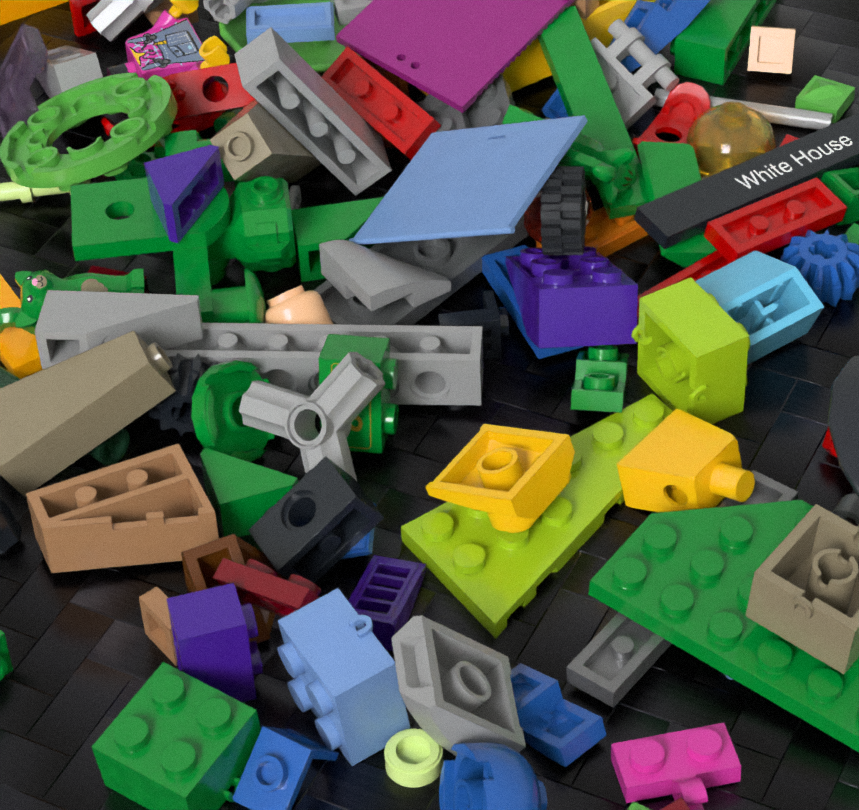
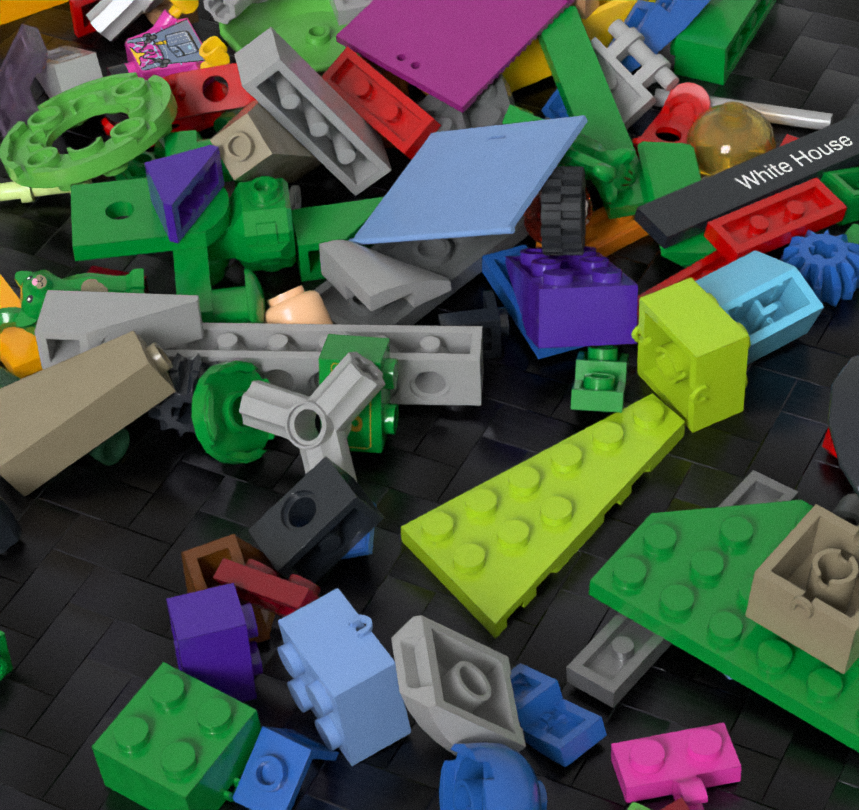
medium nougat wedge [26,443,219,573] -> none
medium nougat plate [139,587,177,666] -> none
green slope [200,447,298,537] -> none
medium blue tile [246,2,335,44] -> none
dark purple slope [348,555,426,651] -> none
yellowish green tile [384,728,443,788] -> none
yellow slope [426,424,575,533] -> none
yellow torso [616,409,755,513] -> none
light nougat tile [747,26,796,74] -> none
bright green tile [795,75,855,123] -> none

